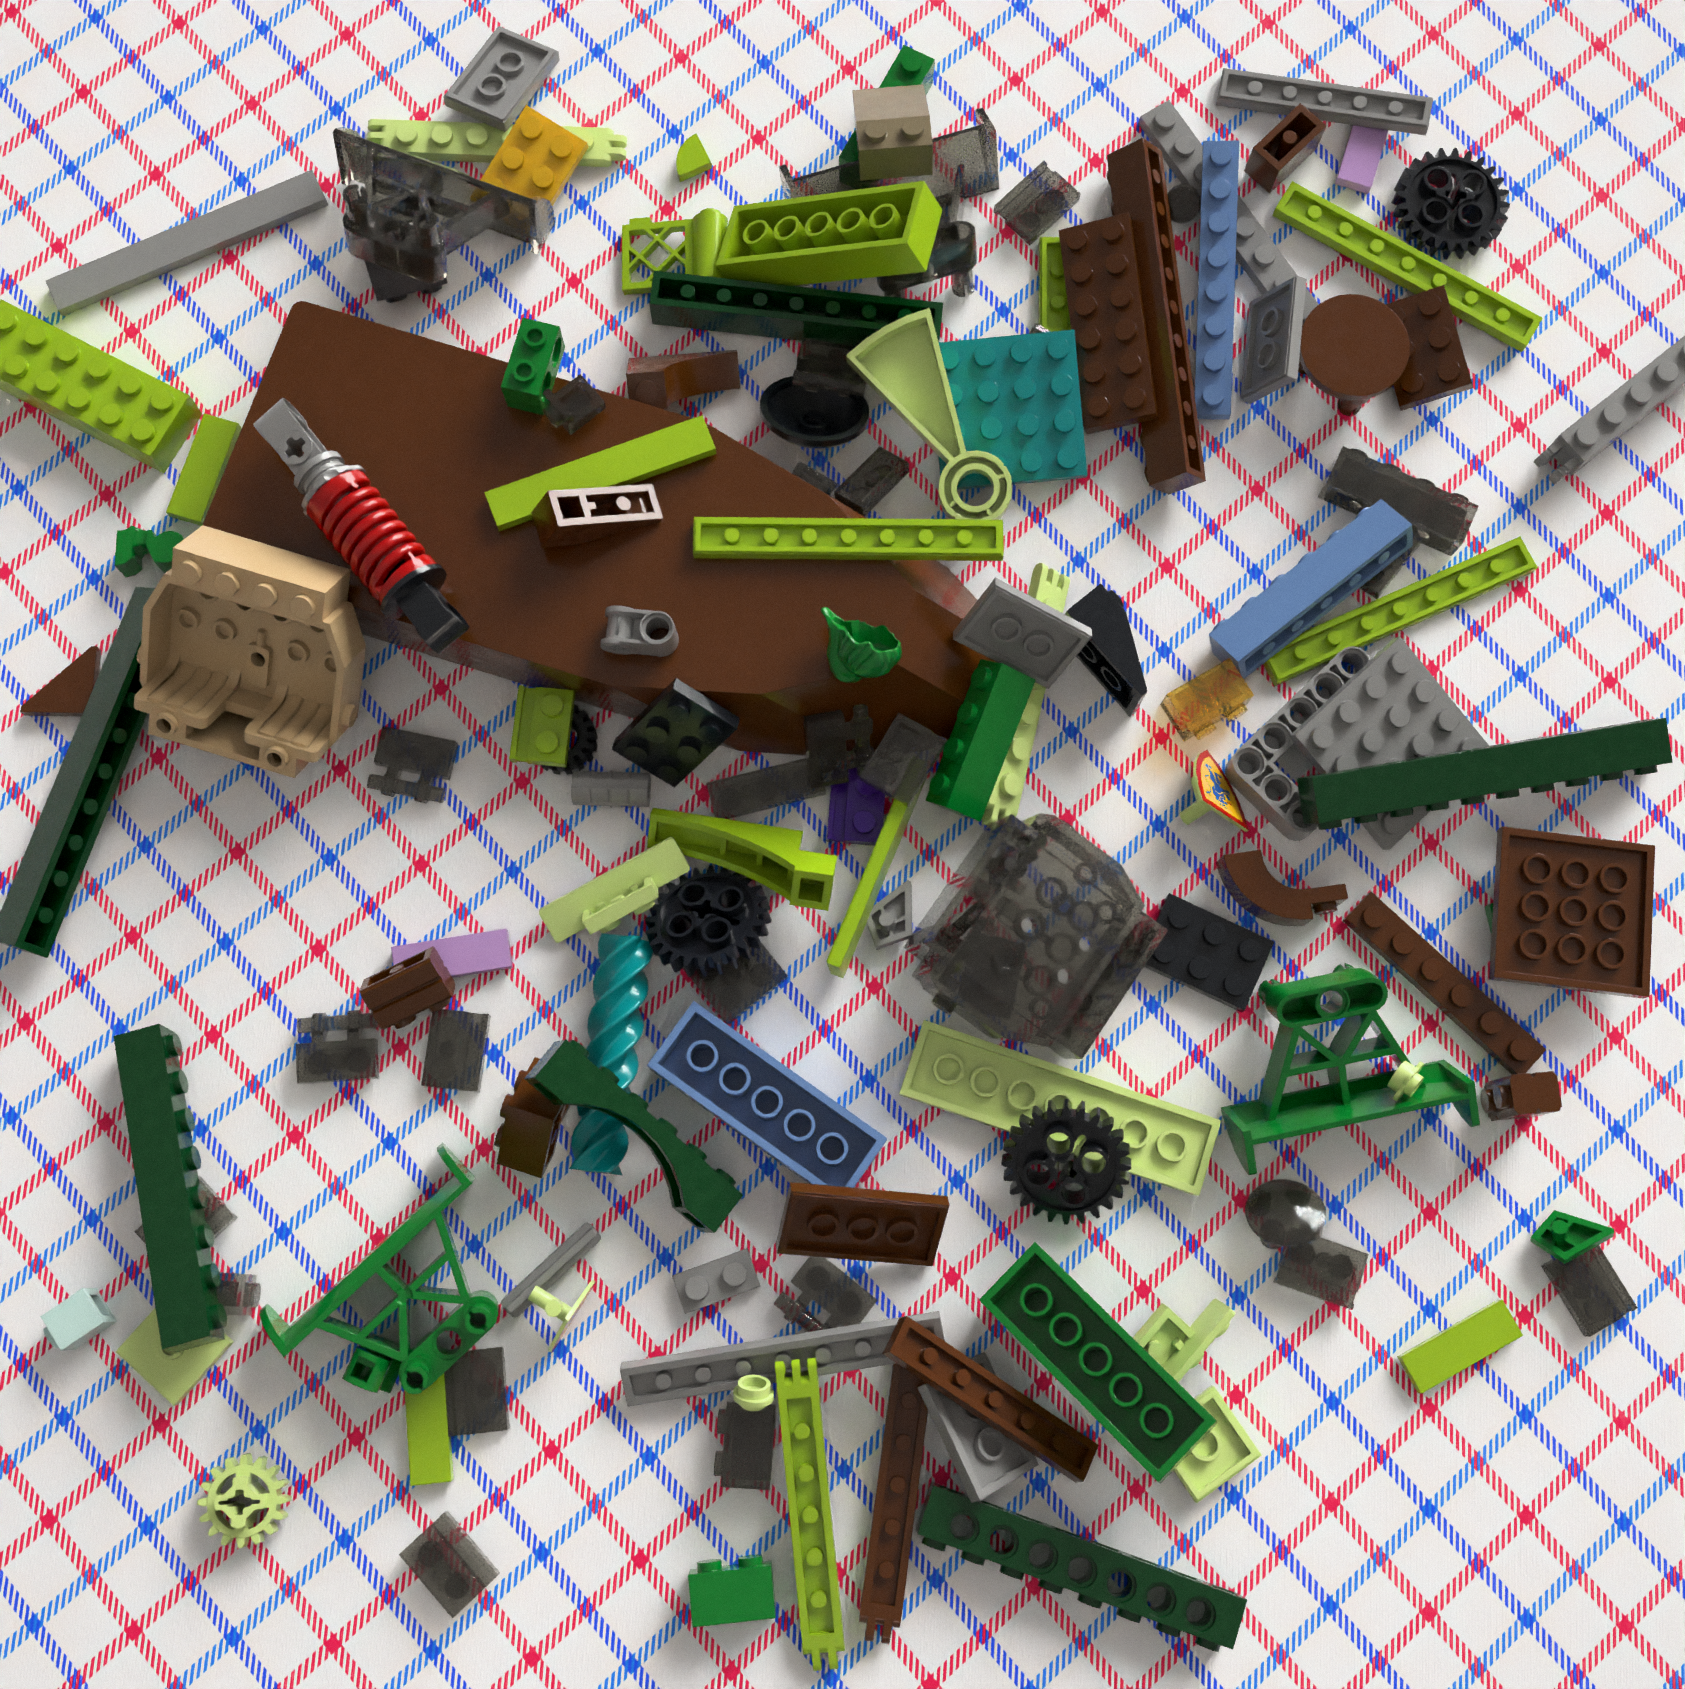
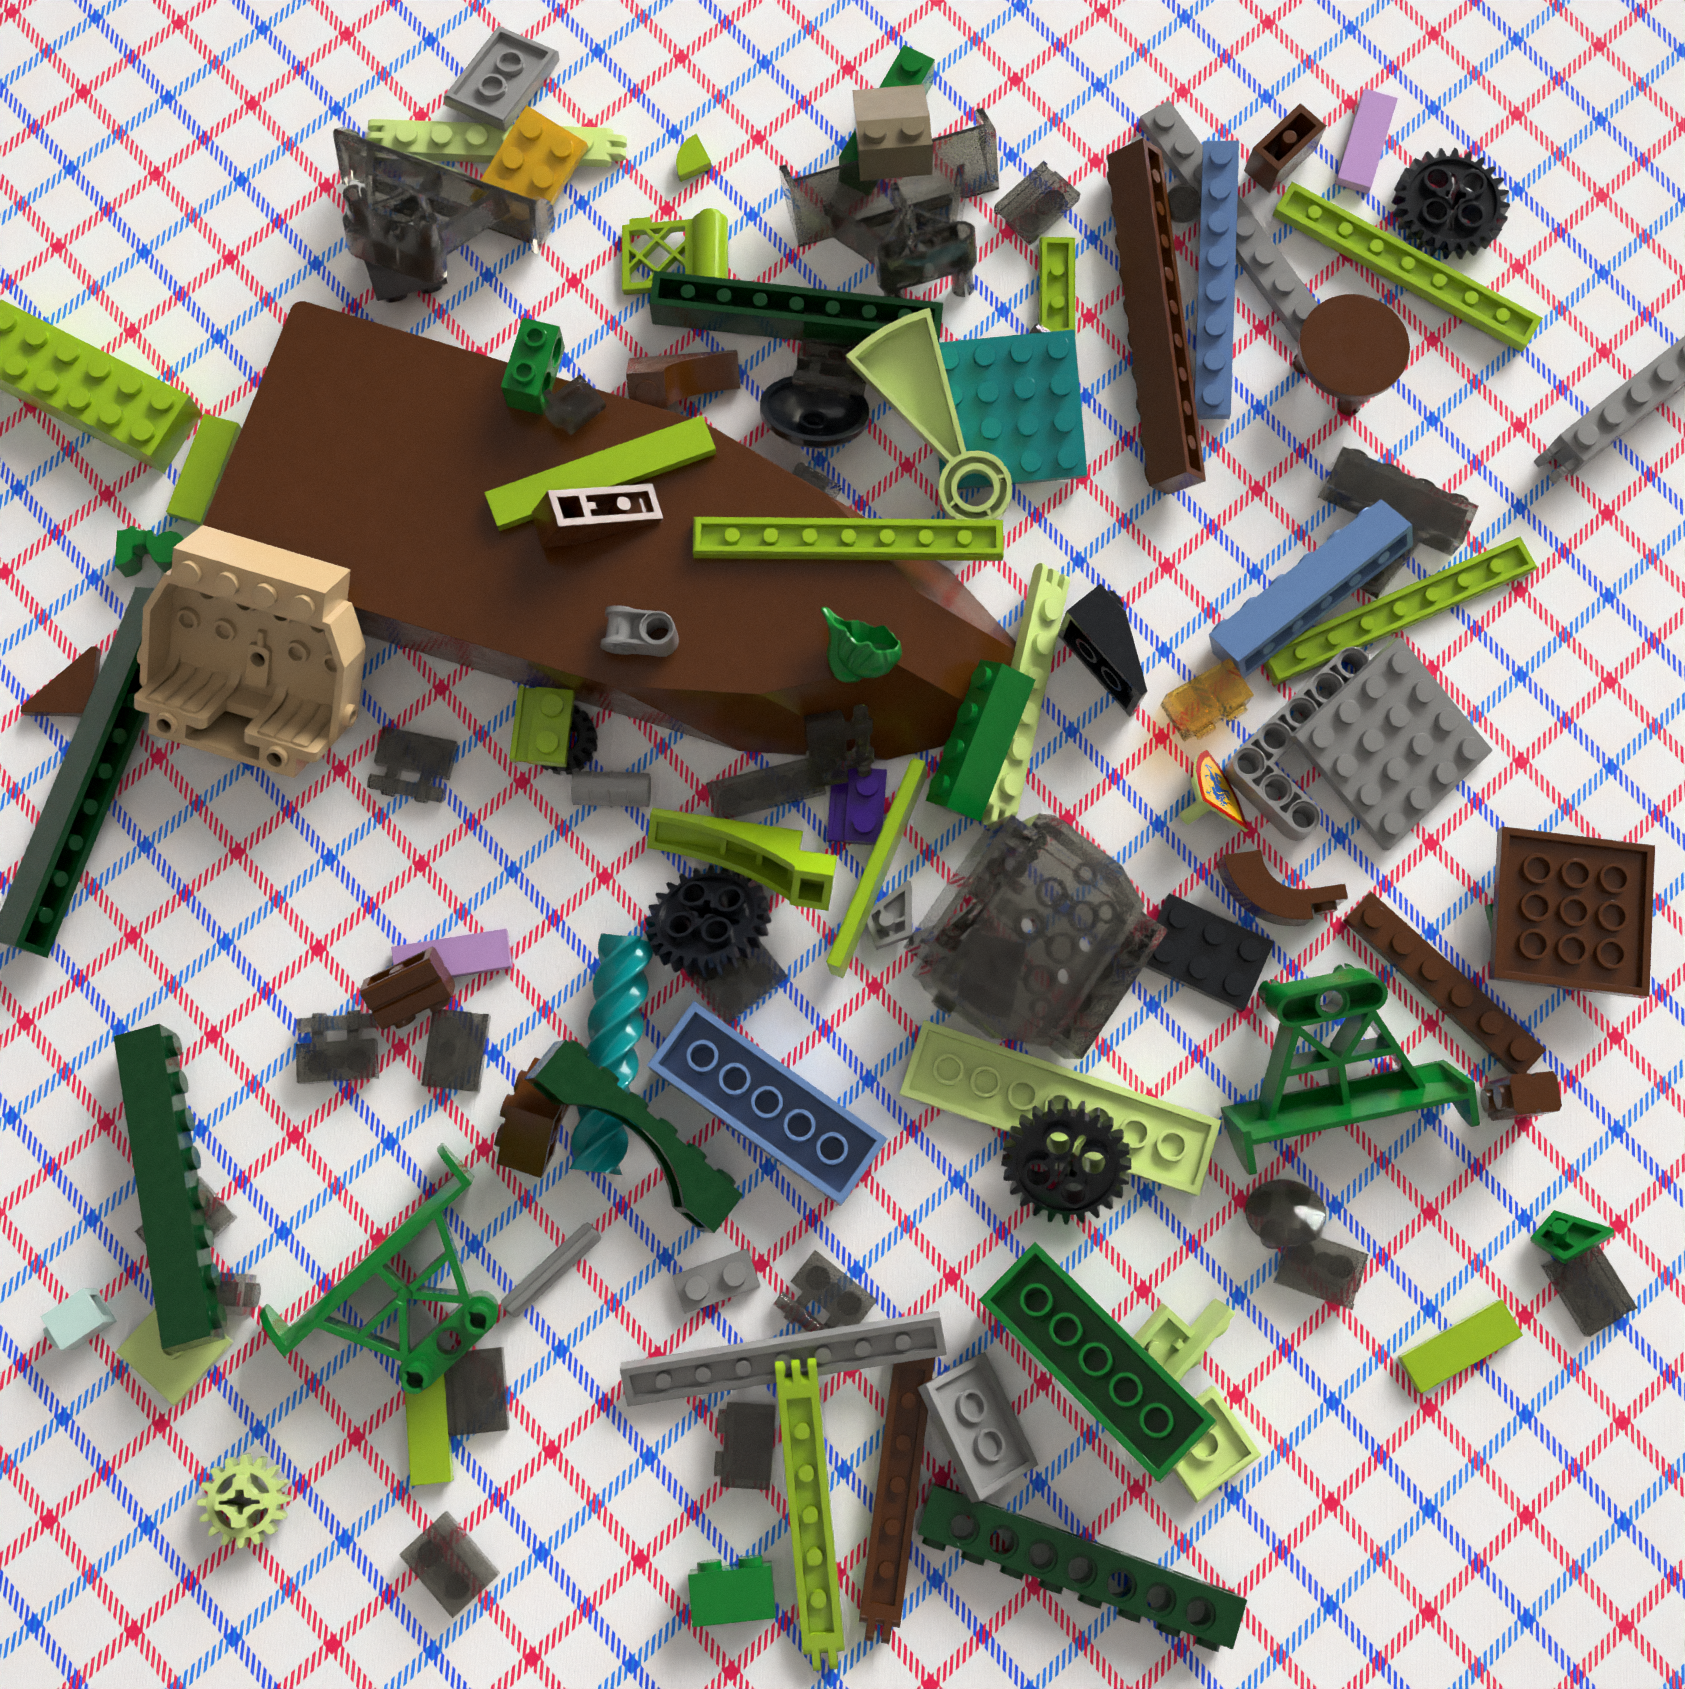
light grey tile [45,170,328,316] -> none
piece [253,398,470,654] -> none
green leg [342,1345,401,1393] -> none
yellowish green shield [528,1280,596,1353] -> none
yellowish green bracket [539,837,690,943] -> none
black plate [611,678,740,788] -> none
lime brick [716,181,943,286] -> none
yellowish green plate [733,1375,774,1411] -> none
reddish brown tile [776,1182,950,1266] -> none
clear smoke plate [834,446,909,517] -> none
clear smoke plate [860,712,947,807] -> none
reddish brown plate [882,1316,1099,1483] -> none
light grey tile [953,577,1092,689] -> none
reddish brown plate [1059,212,1158,435] -> none
light grey tile [1216,68,1433,136] -> none
light grey tile [1240,275,1307,404] -> none
dark green brick [1297,718,1673,830] -> none
reddish brown plate [1385,285,1473,411] -> none
yellowish green plate [1387,1060,1424,1102] -> none

